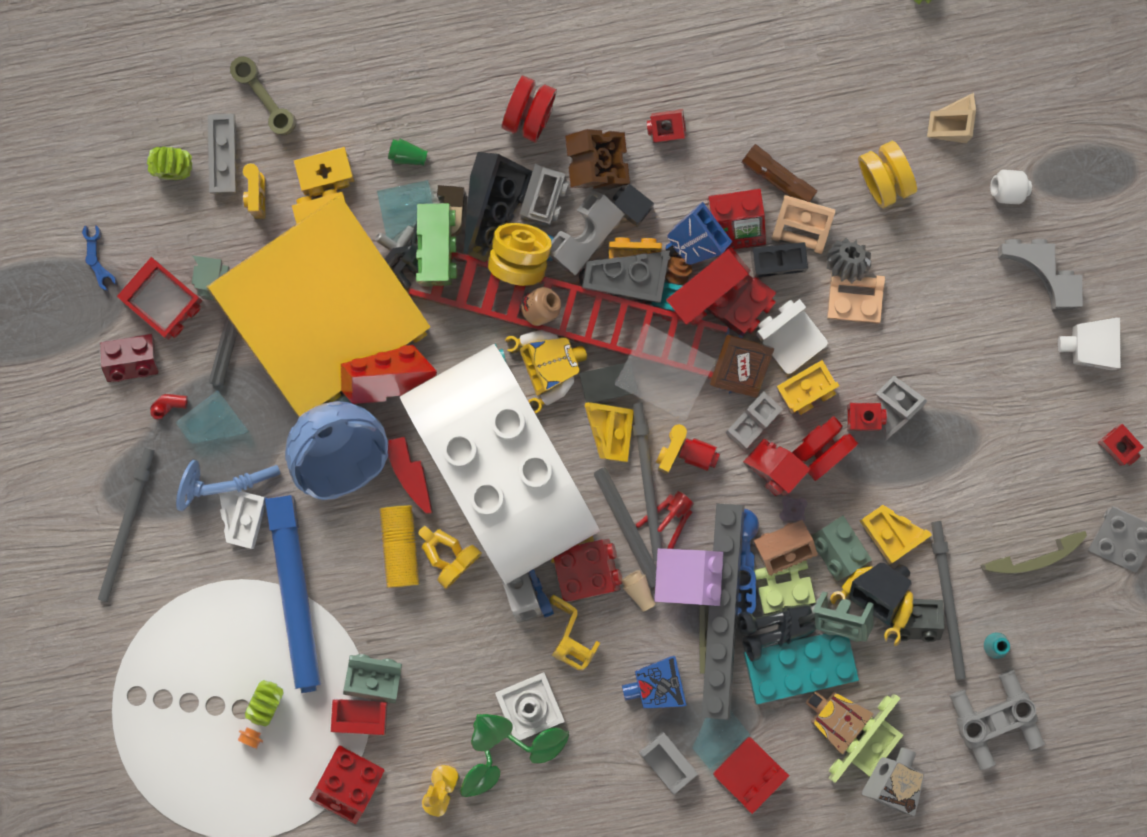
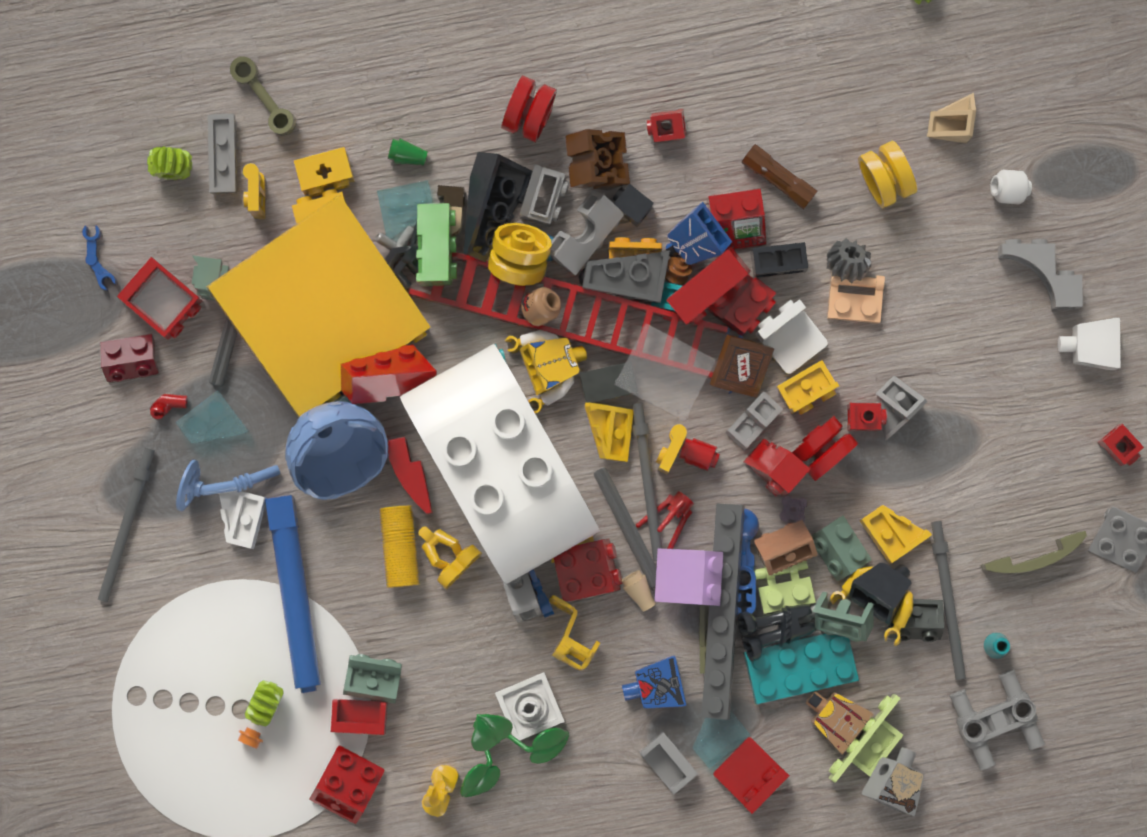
light nougat plate [771,195,835,254] -> none

